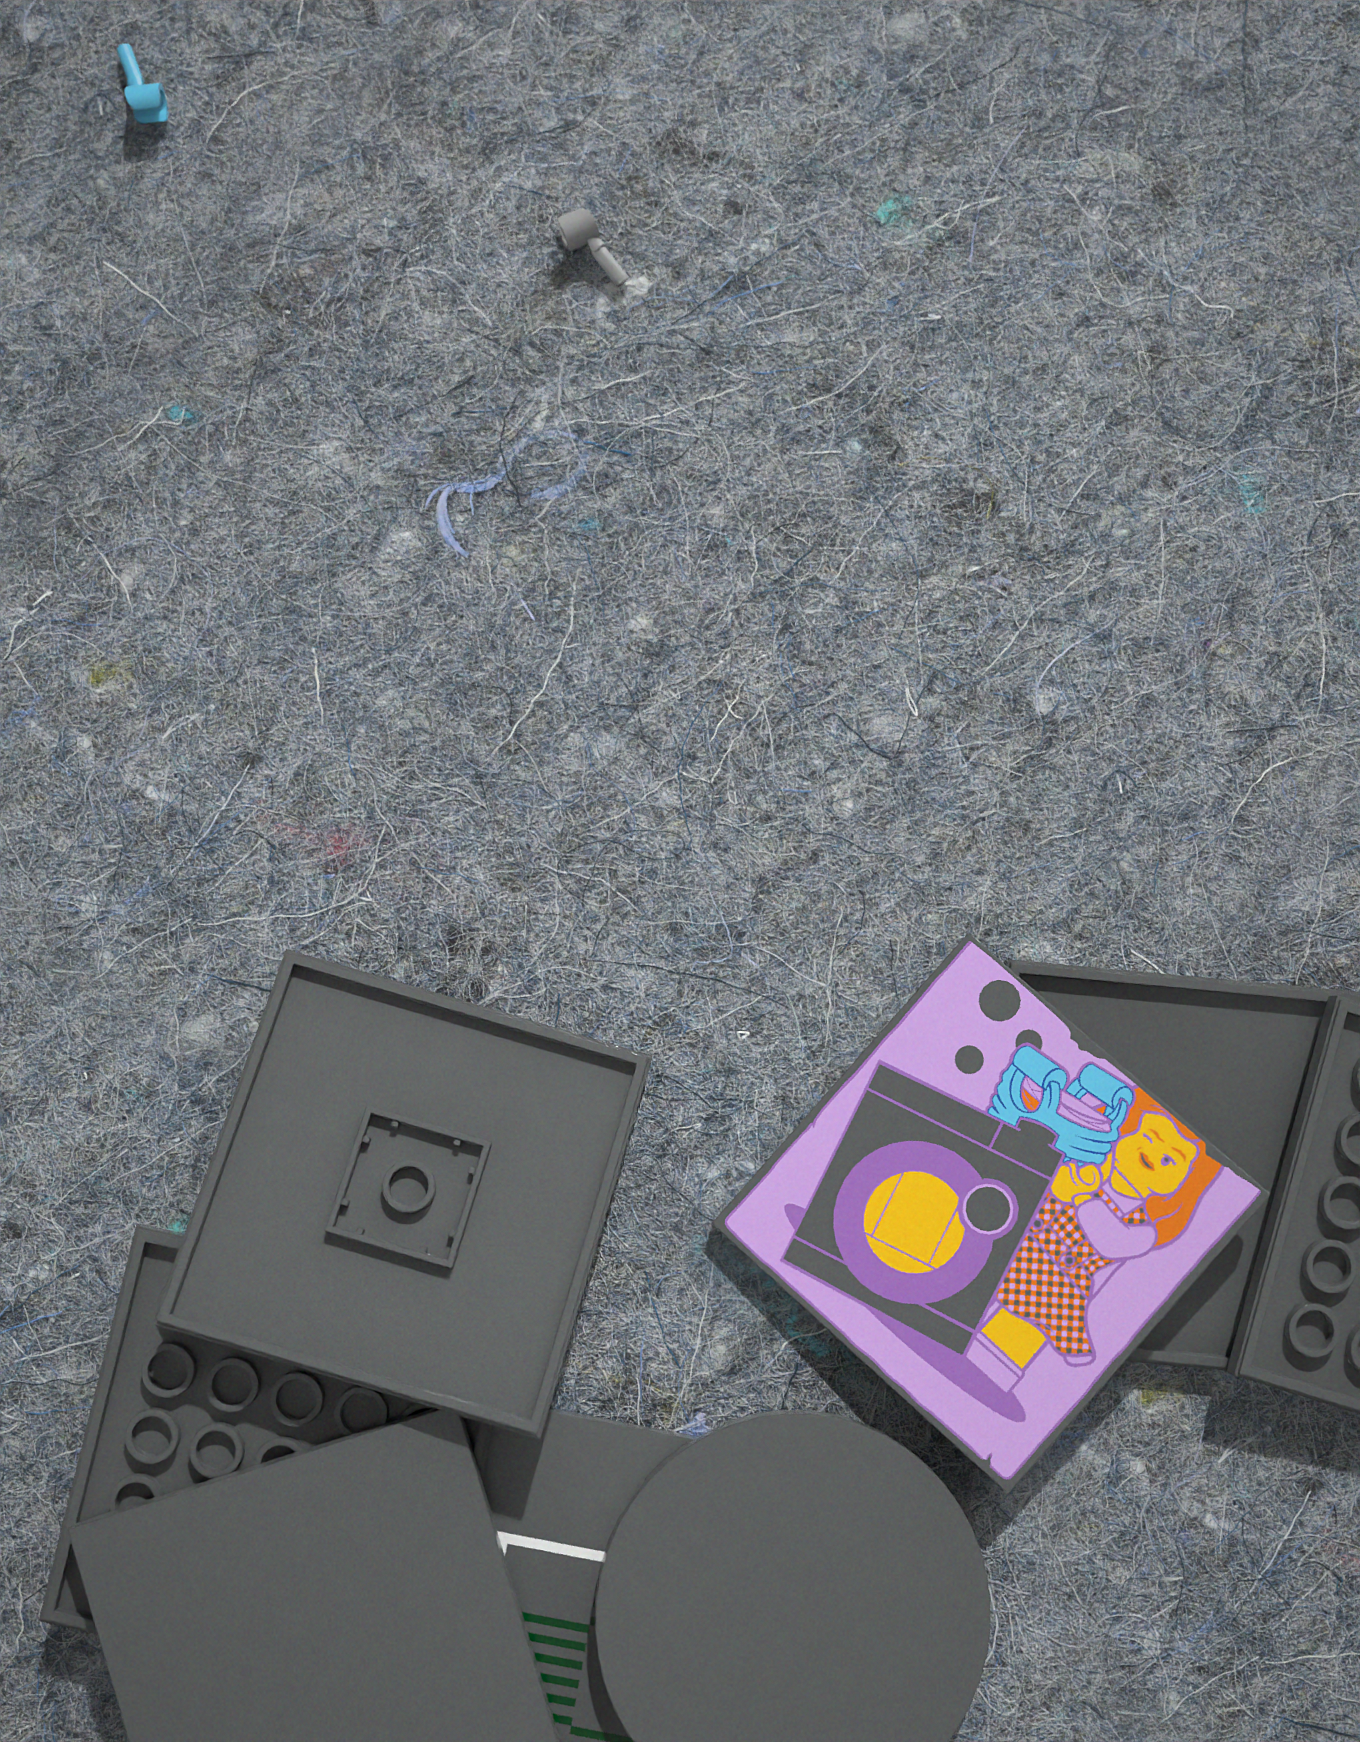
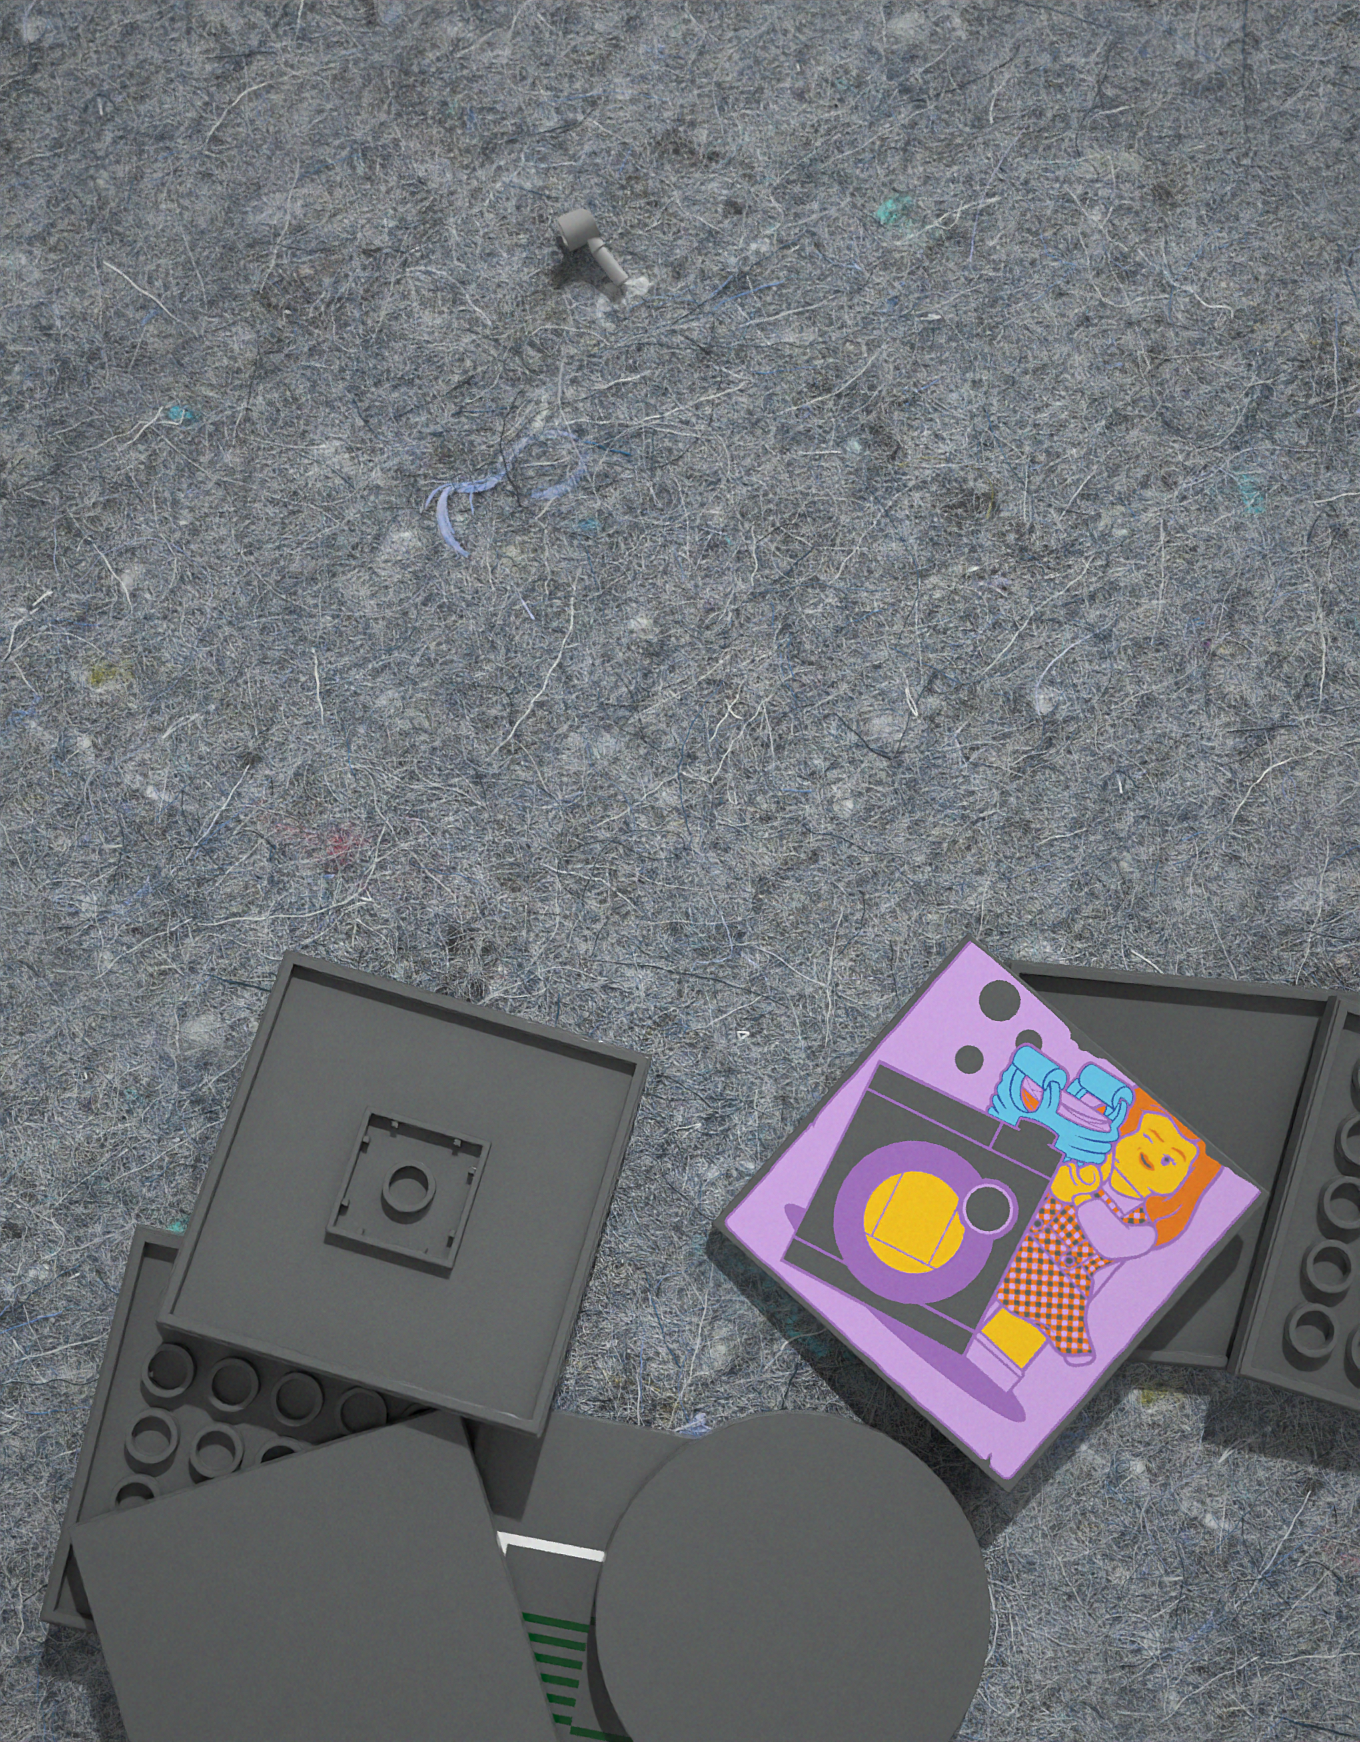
medium azure hand [117,44,168,124] -> none

